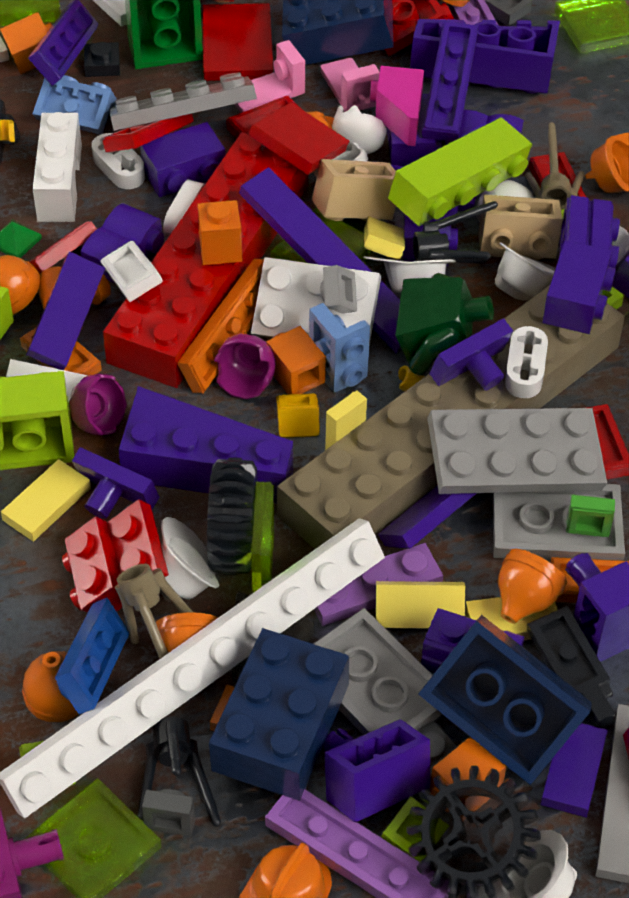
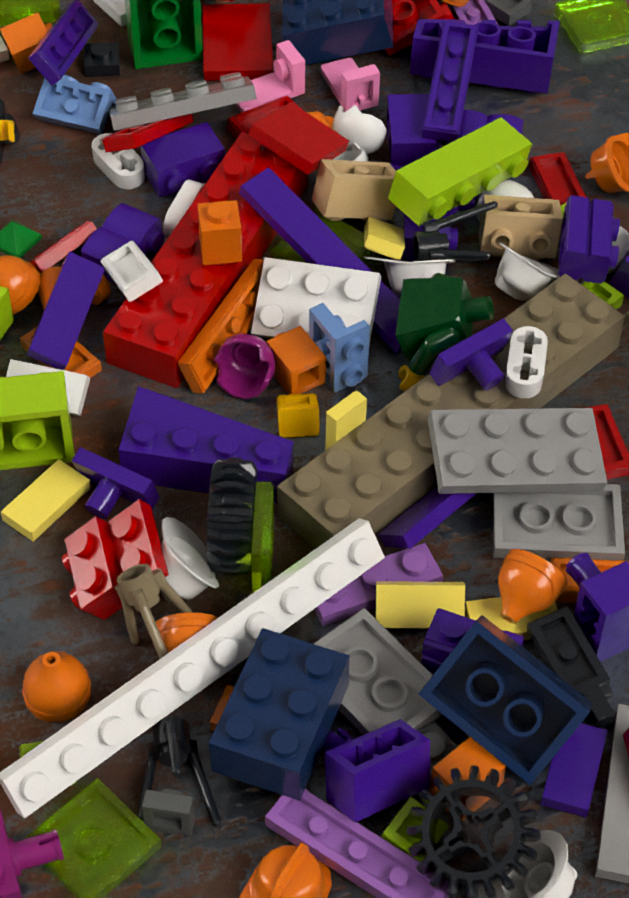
white arch [33,112,82,222] -> none
blue plate [55,598,129,714] -> none
magenta hair [69,374,127,435] -> none
light grey plate [320,265,357,314] -> none
dark pink slope [370,66,424,146] -> none
dark tan plant [525,122,585,210] -> none
dark purple brick [542,240,616,334] -> none
bright green tile [566,495,615,537] -> none

